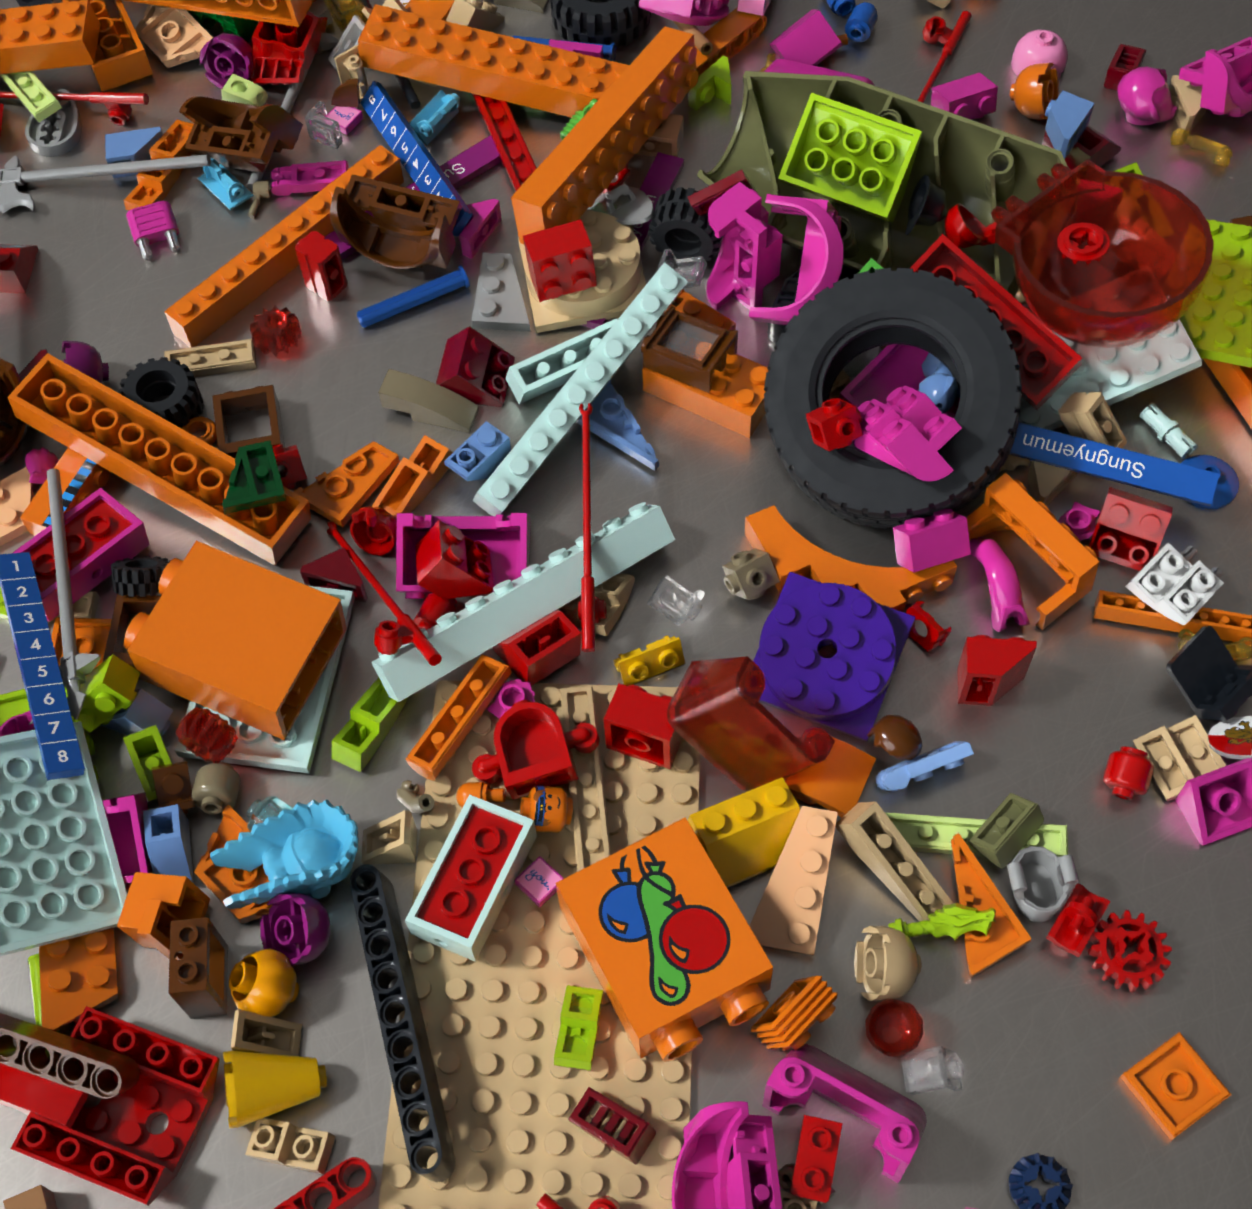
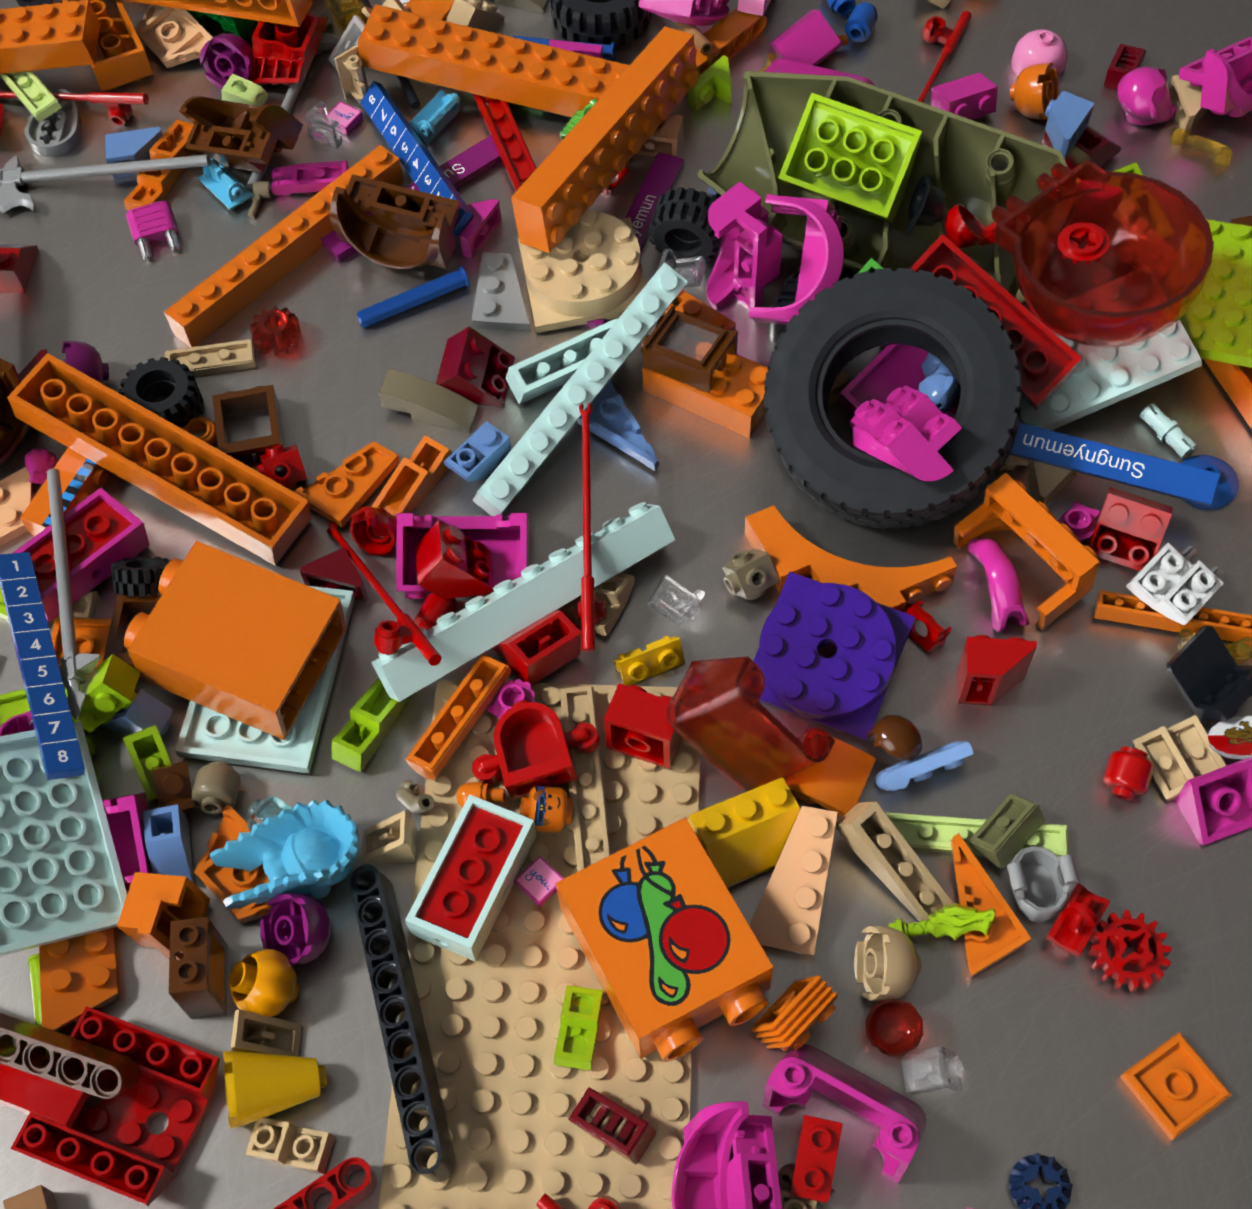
clear red gear [176,707,238,763] -> none
dark green wing [222,440,286,514] -> none
red brick [295,230,348,301] -> none
reddish brown tile [331,79,360,108] -> none
red brick [523,219,597,302] -> none
light grey shield [588,184,654,225] -> none
dark red tile [688,169,757,216] -> none
red brick [805,398,863,452] -> none
dark pink brick [893,509,971,573] -> none
tan brick [1058,392,1127,449] -> none

